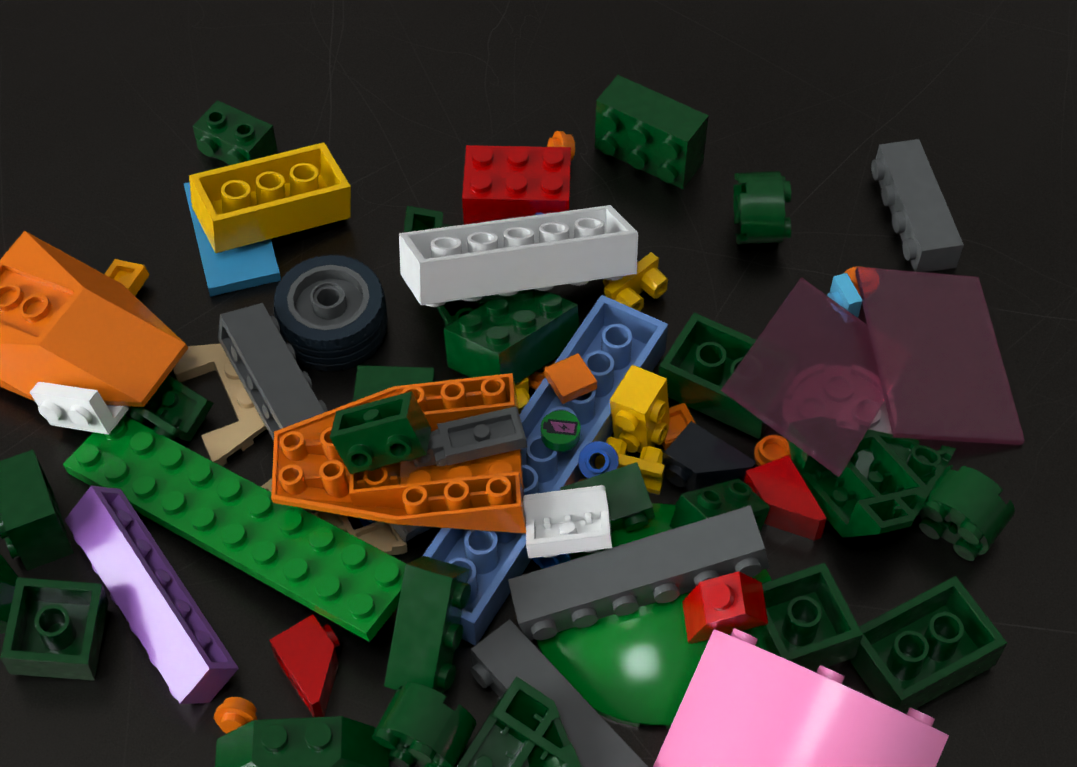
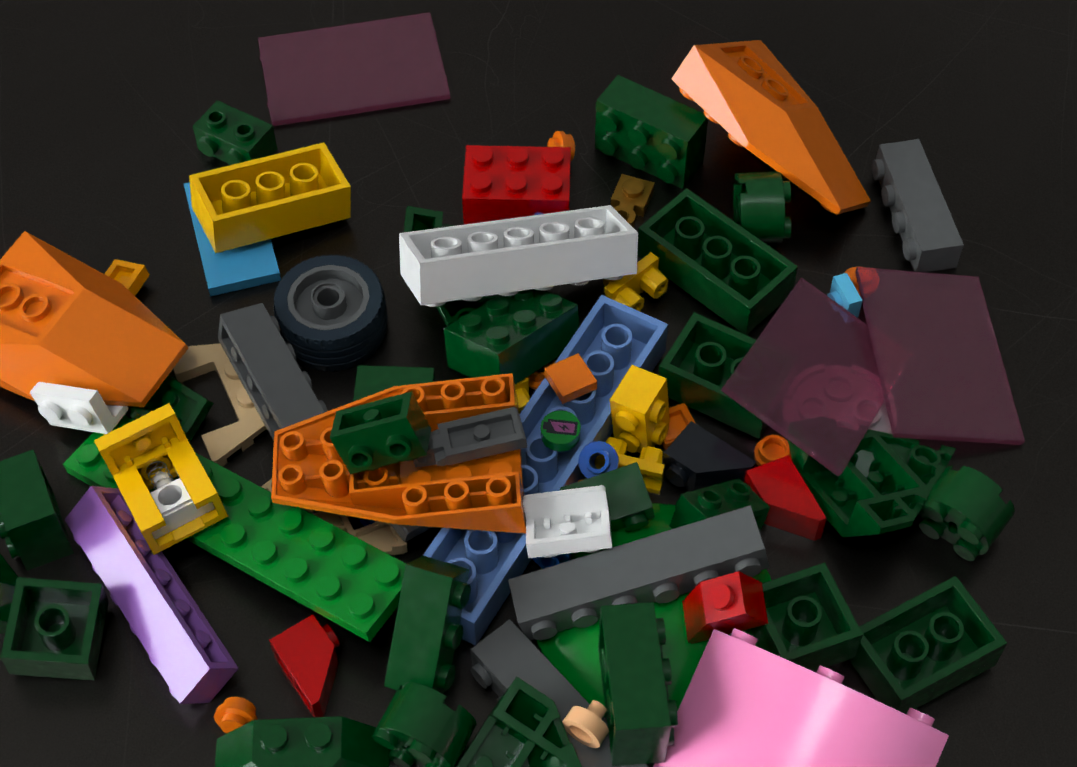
none -> yellow brick [94,403,228,555]
none -> clear pink piece [258,12,450,126]
none -> light nougat tile [562,700,609,748]
none -> dark green brick [598,602,678,766]
none -> pearl gold plate [611,174,655,228]
none -> dark green brick [637,188,798,335]
none -> orange wedge [672,40,871,215]

